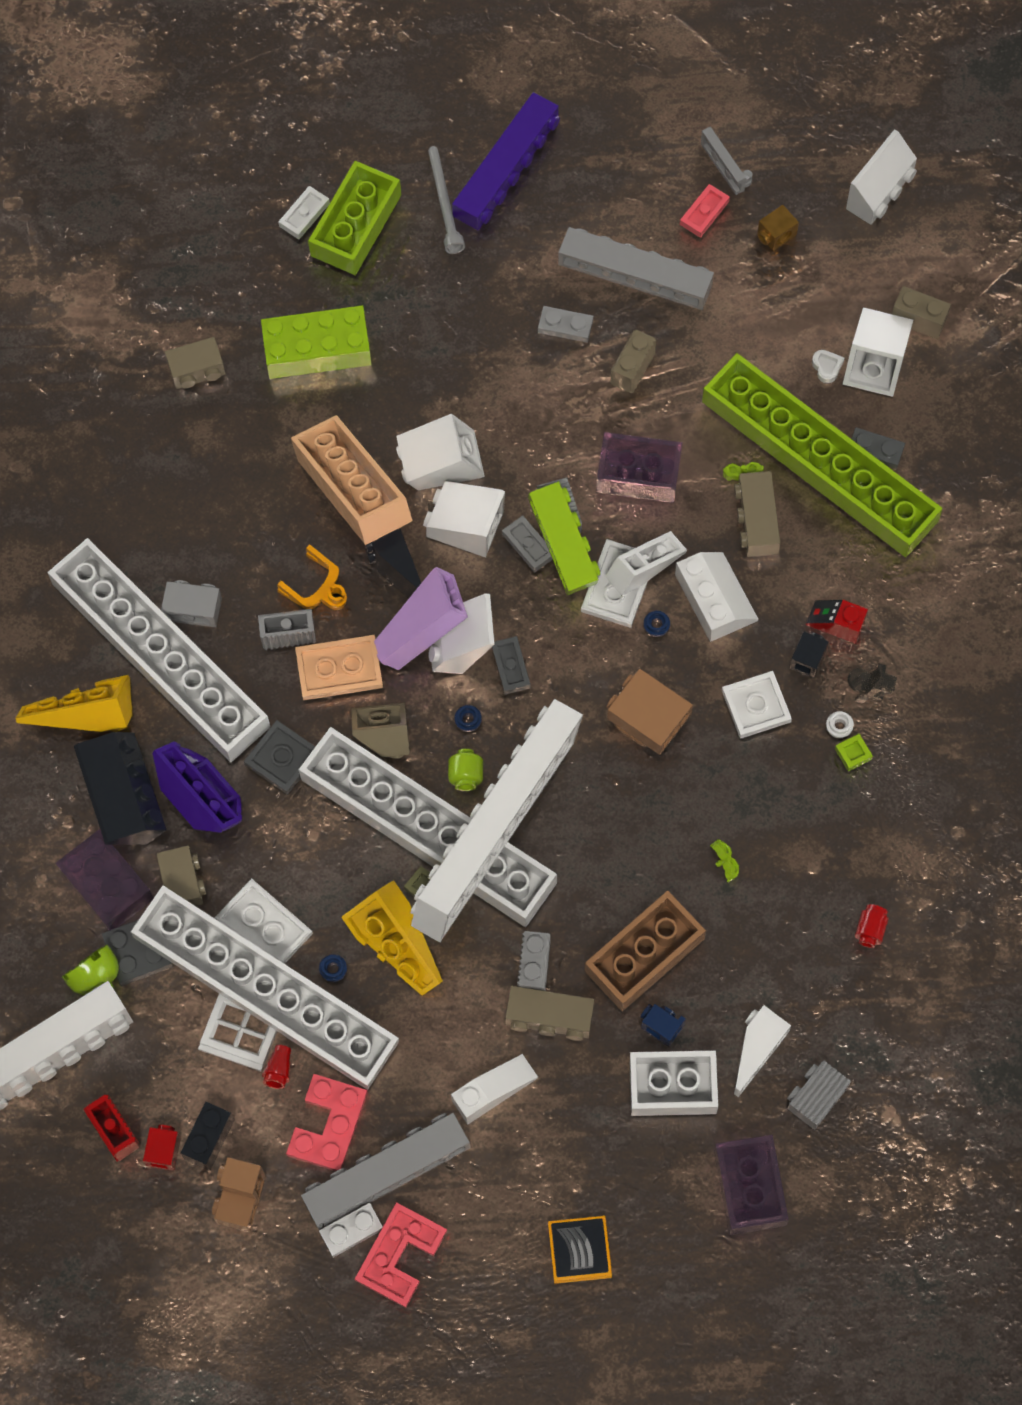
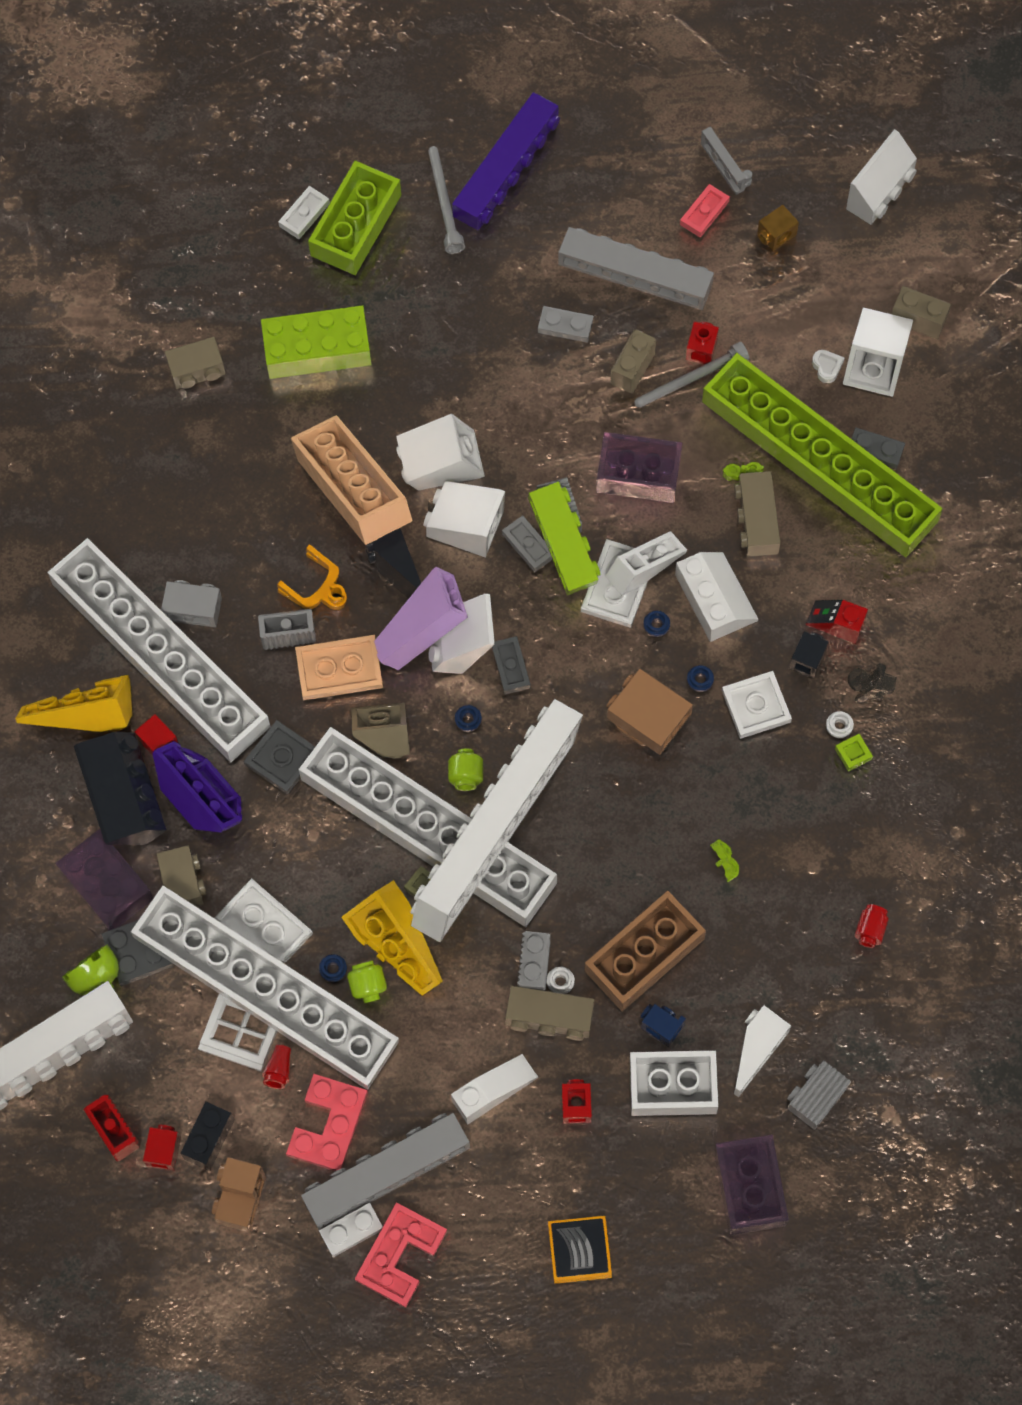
none -> red brick [134,714,179,756]
none -> lime head [347,960,387,1003]
none -> white plate [547,967,575,994]
none -> red brick [562,1079,592,1124]
none -> light grey piece [634,341,749,408]
none -> red brick [686,321,719,364]
none -> dark blue plate [687,665,714,692]

